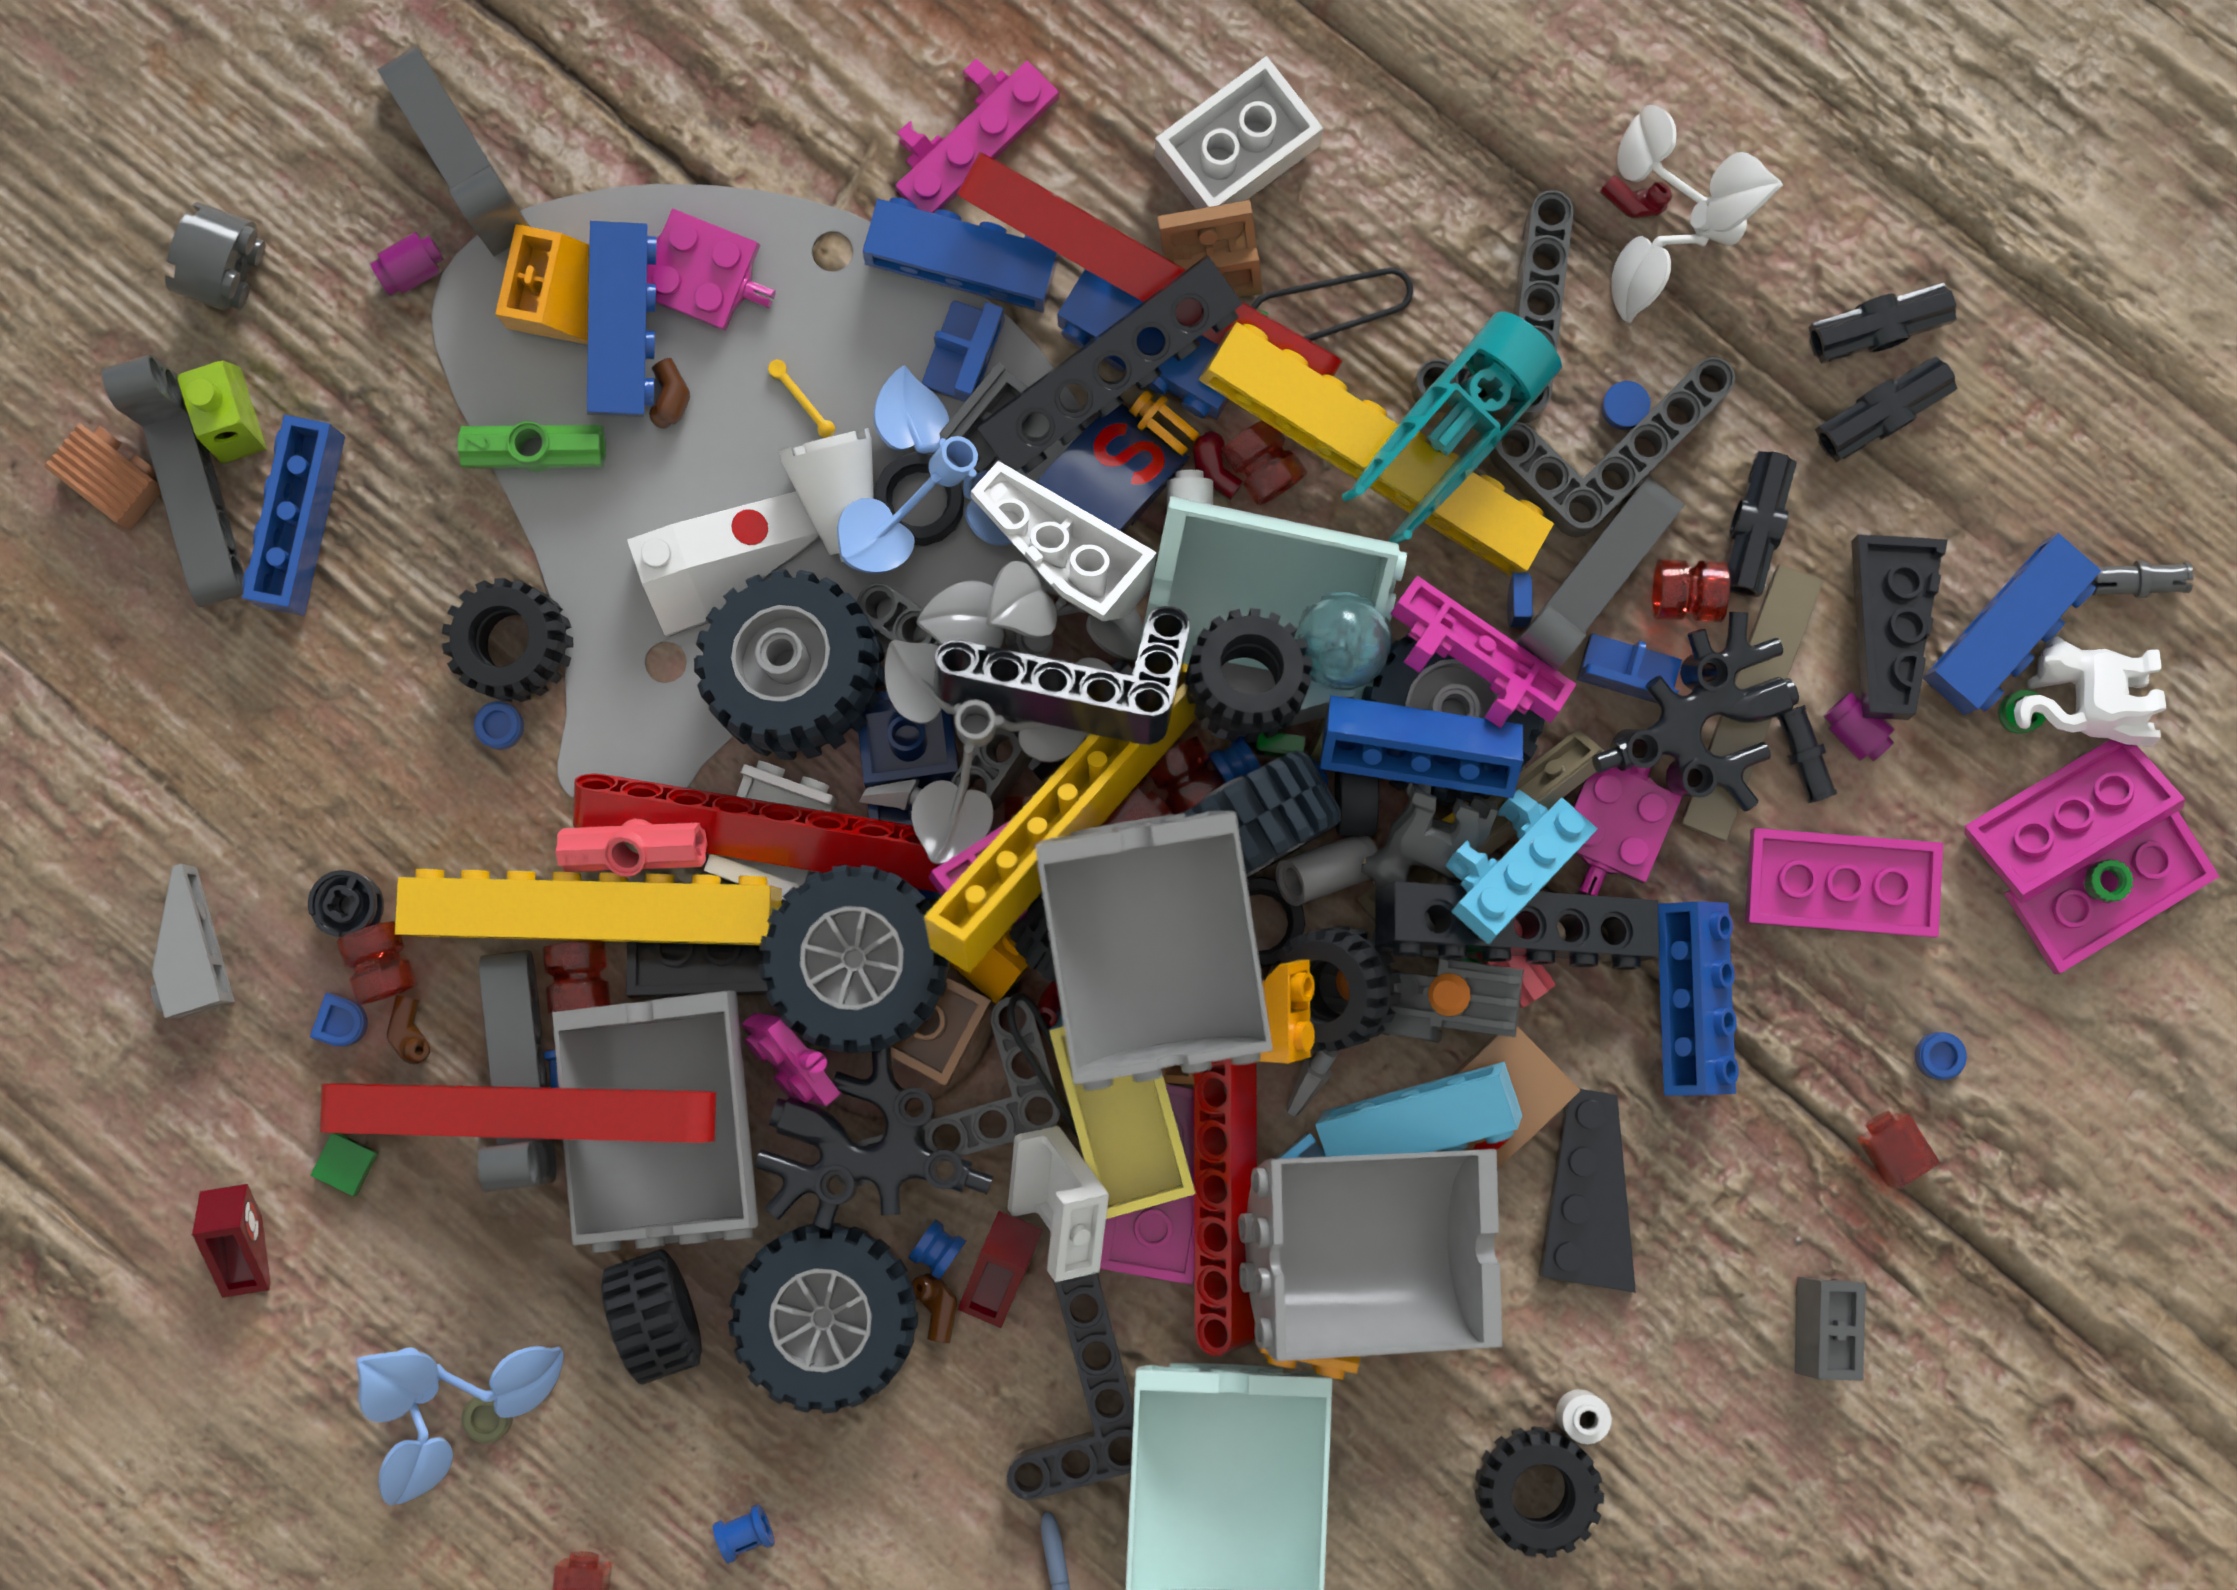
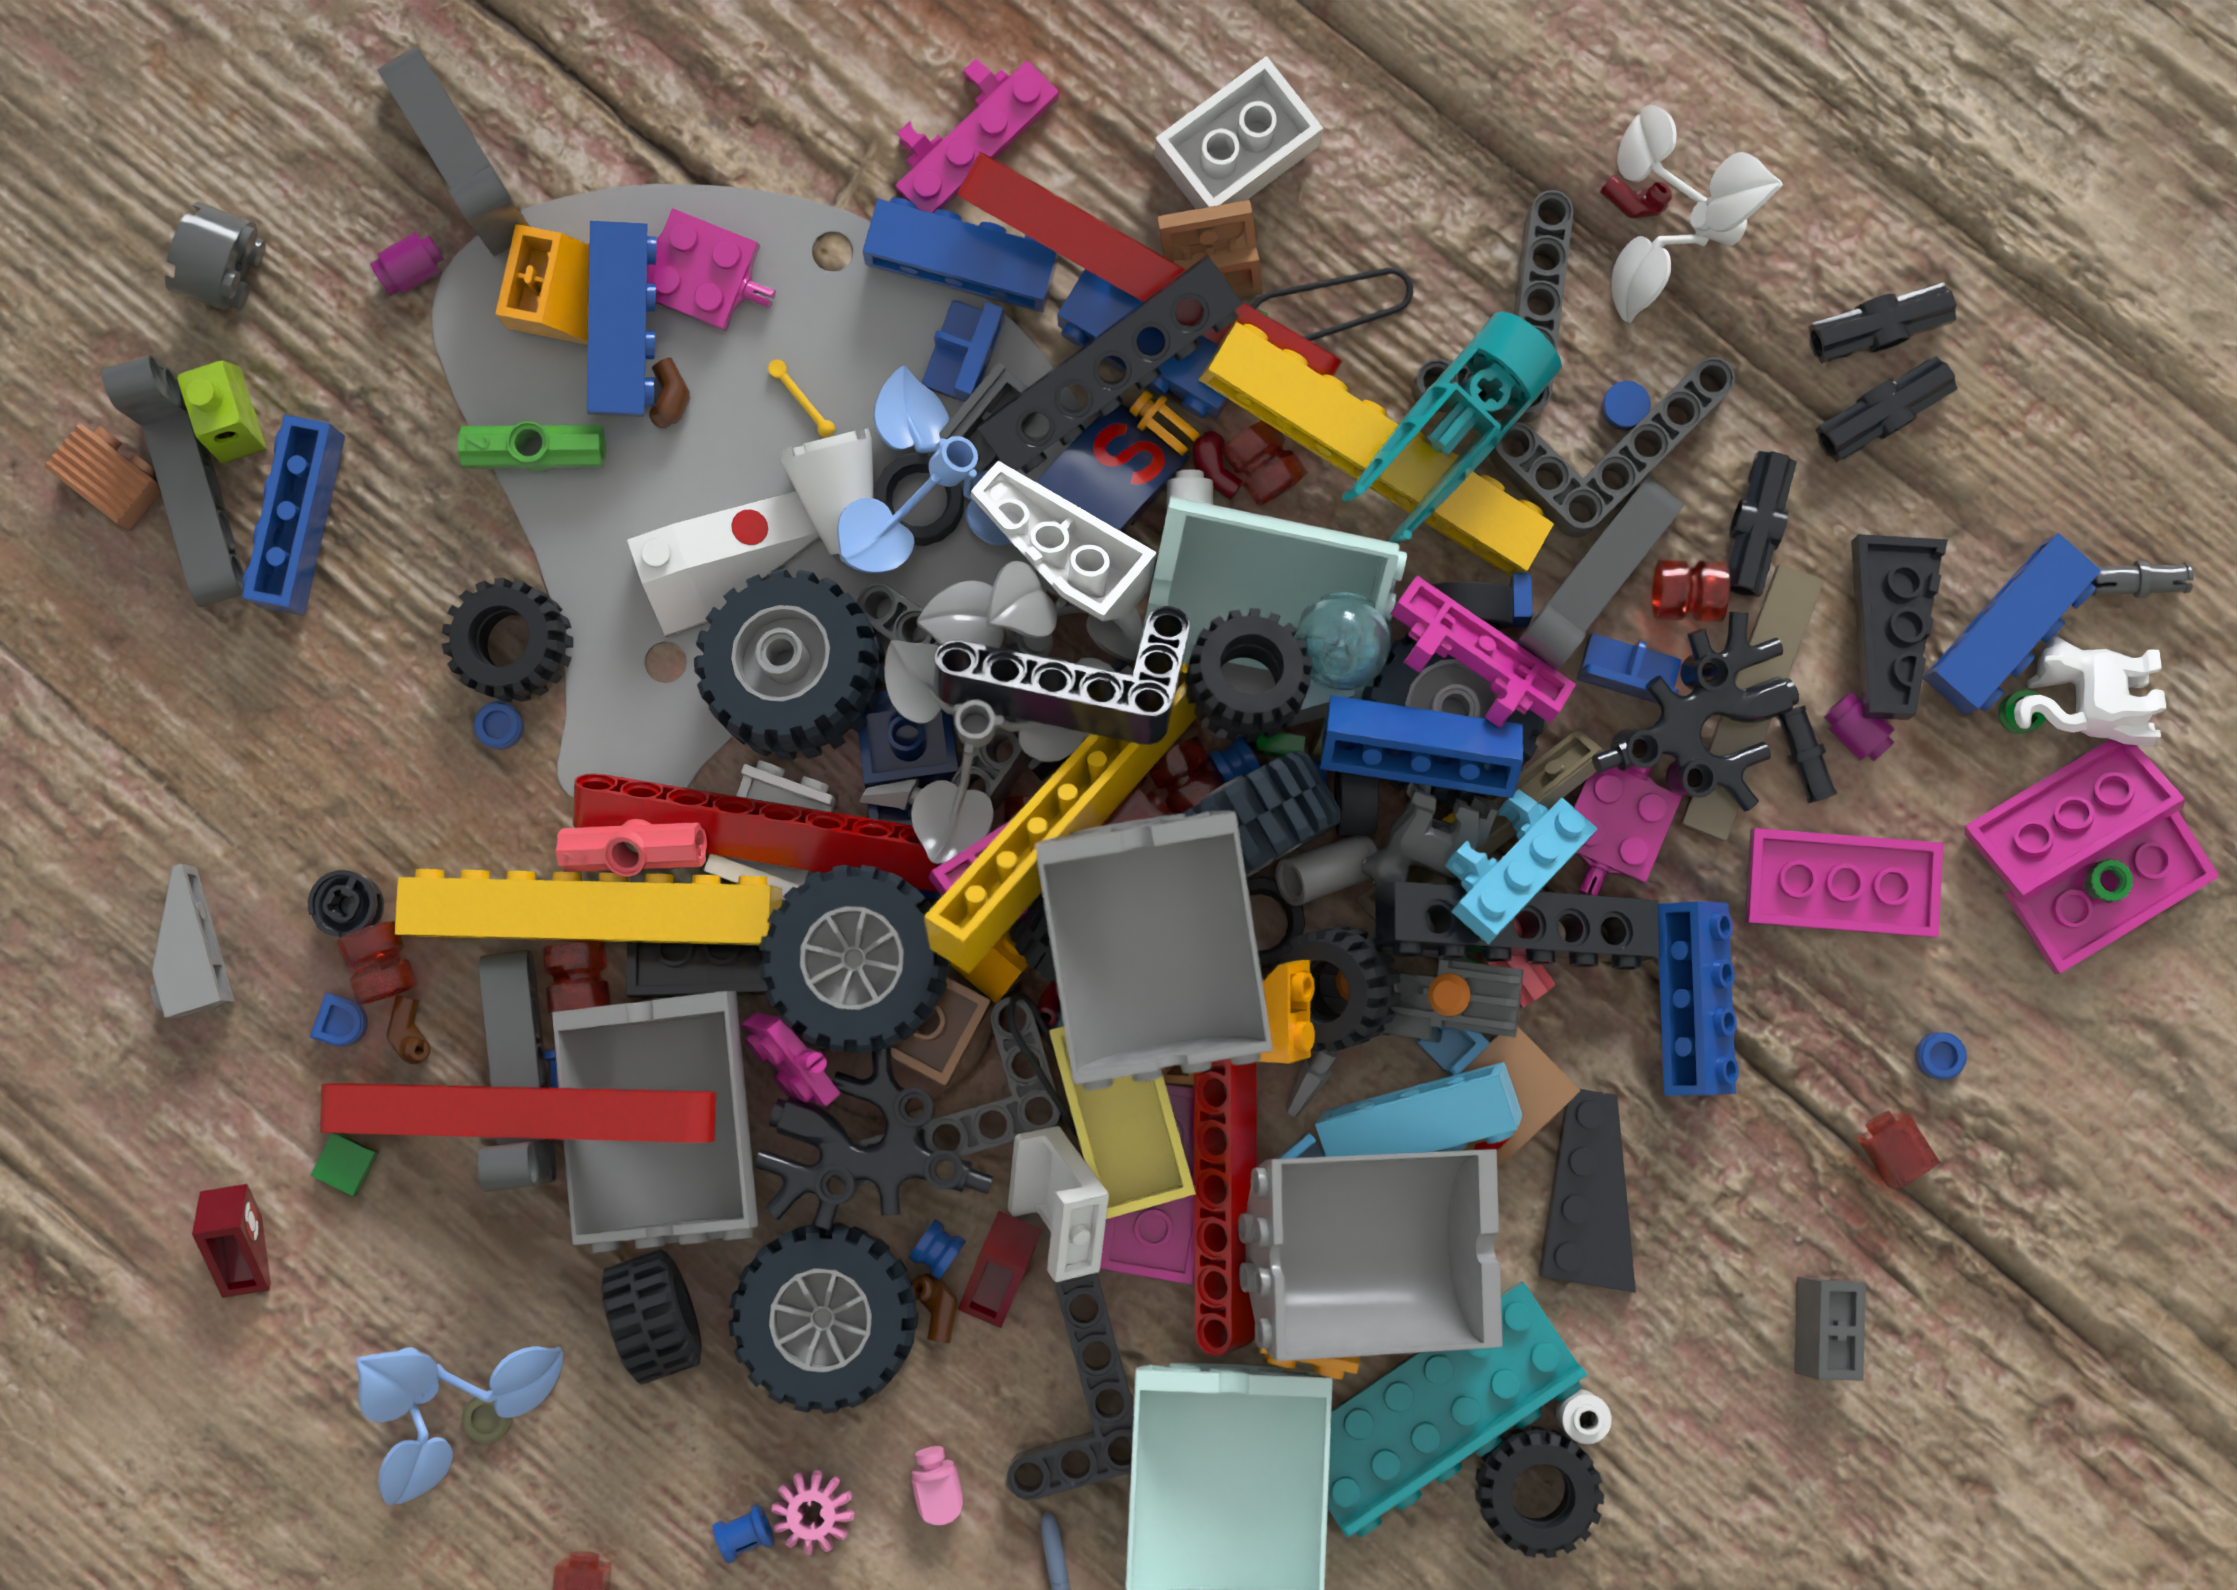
none -> bright pink gear [771,1469,855,1555]
none -> bright pink arm [911,1446,963,1525]
none -> teal bracket [1327,1281,1588,1538]
none -> dark azure panel [1416,1027,1490,1076]
none -> black tyre [1431,581,1513,630]

